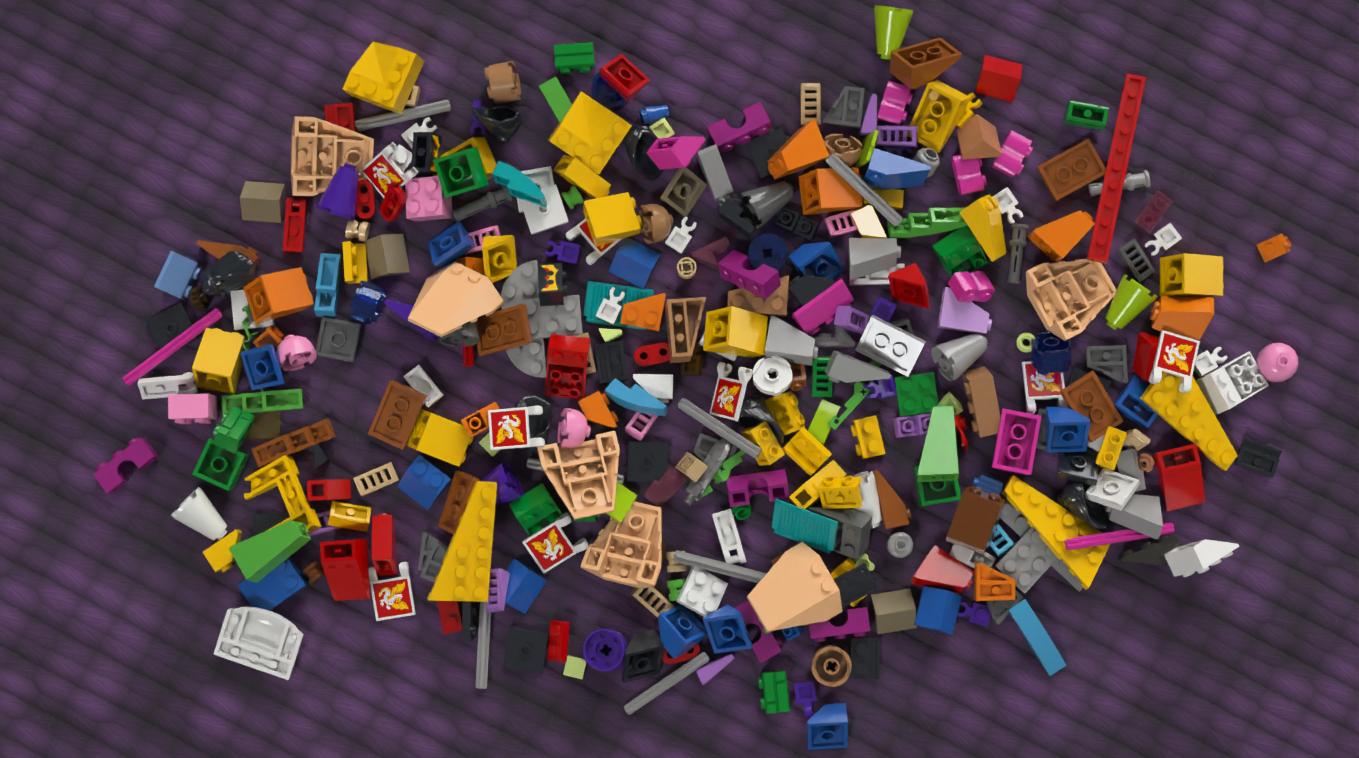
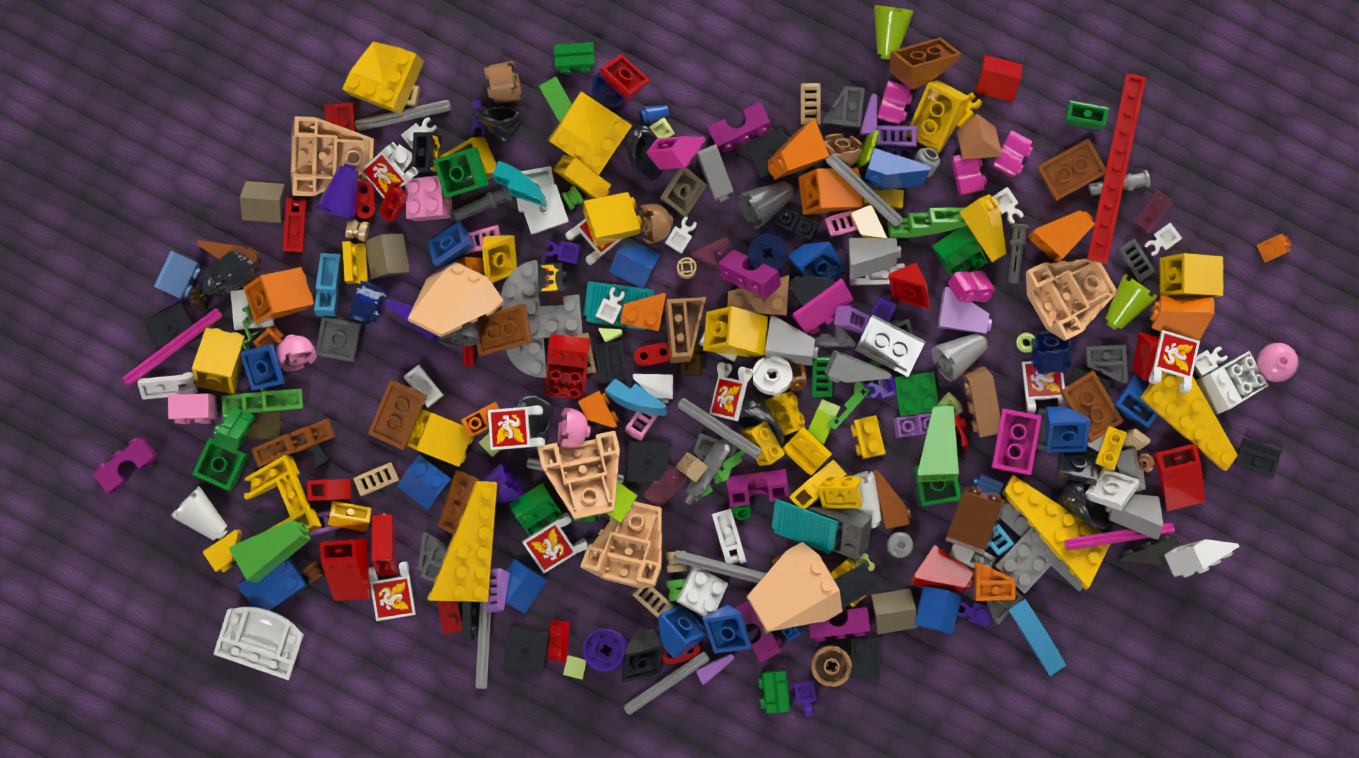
black plate [717,197,755,239] -> none
blue slope [807,703,848,750] -> none

